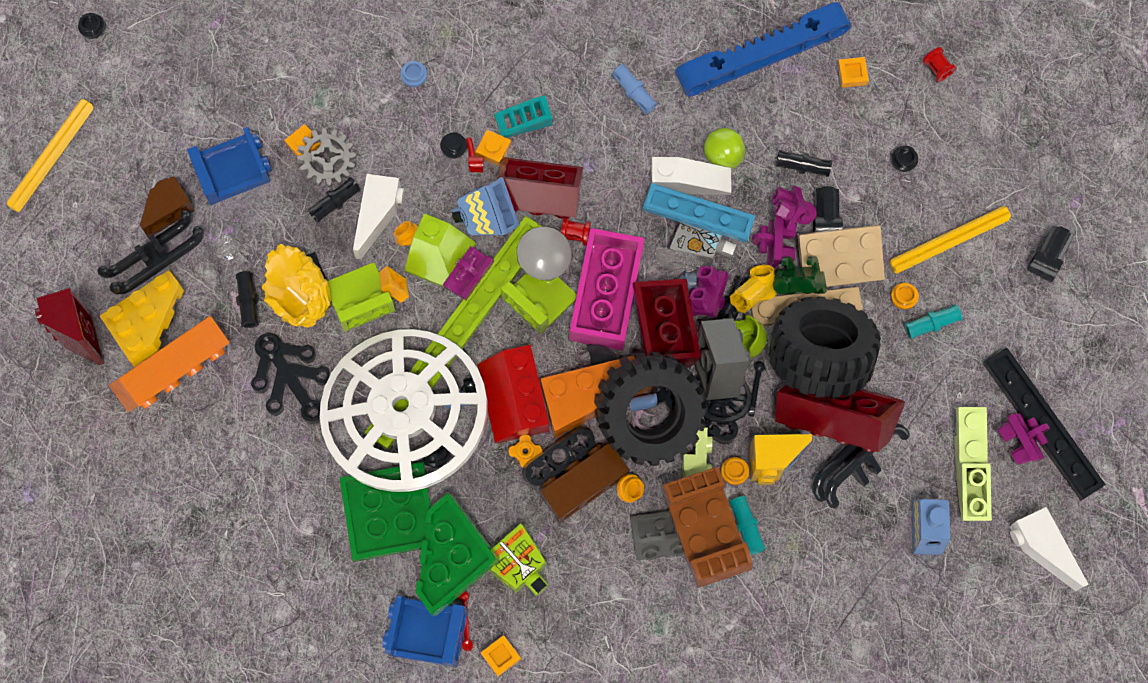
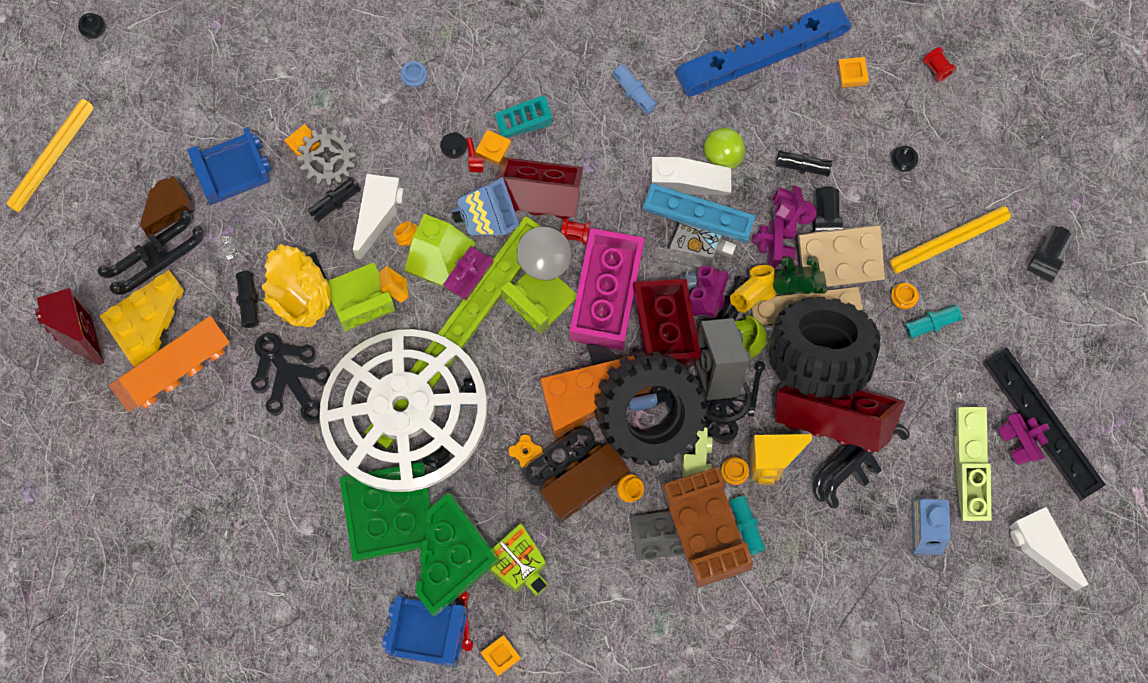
red slope [477,344,549,444] -> none

